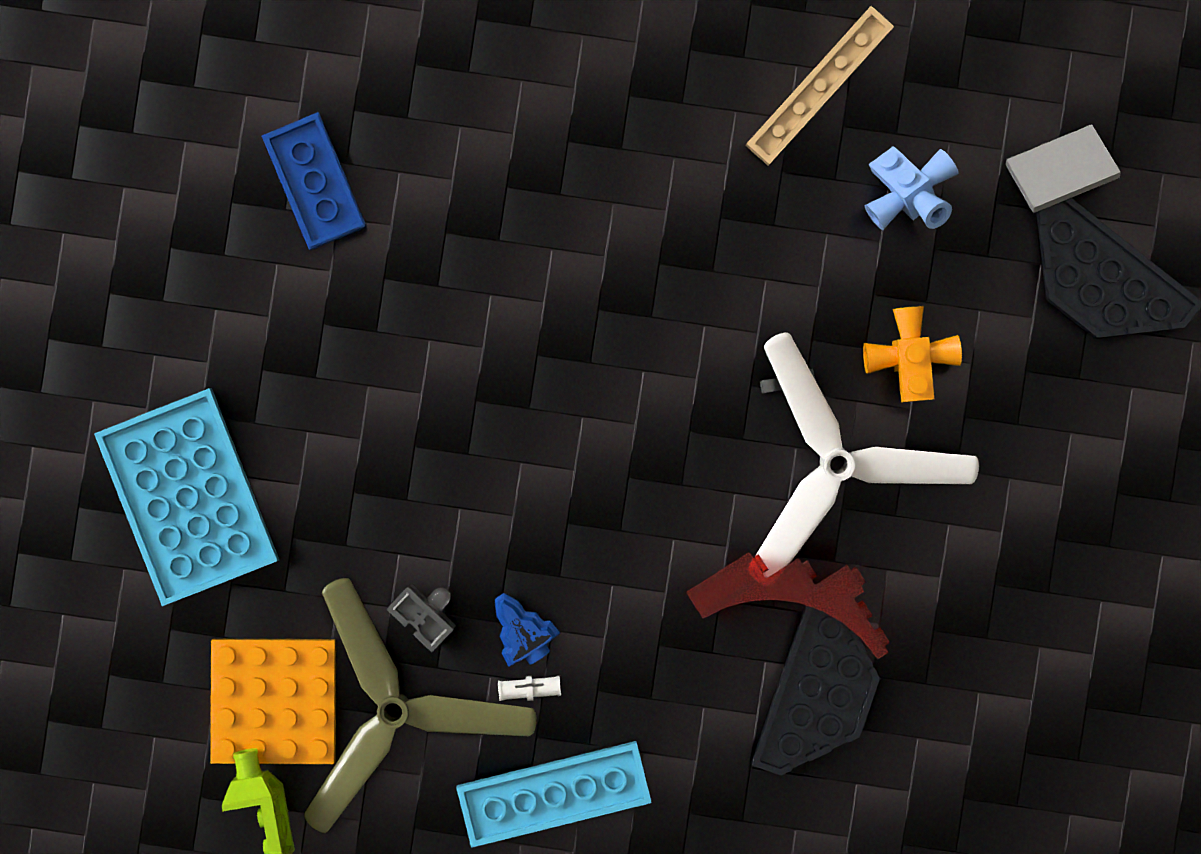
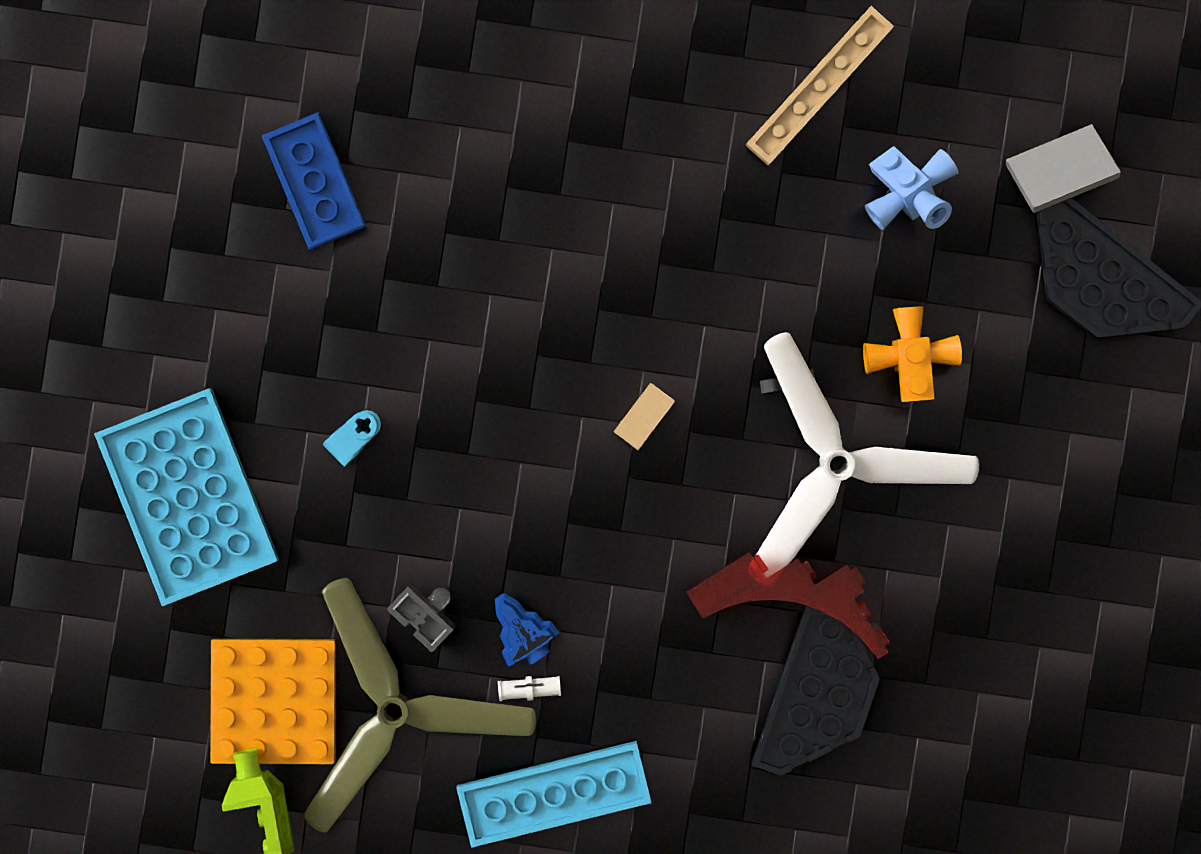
none -> medium azure piece [323,410,381,467]
none -> tan tile [613,383,675,450]

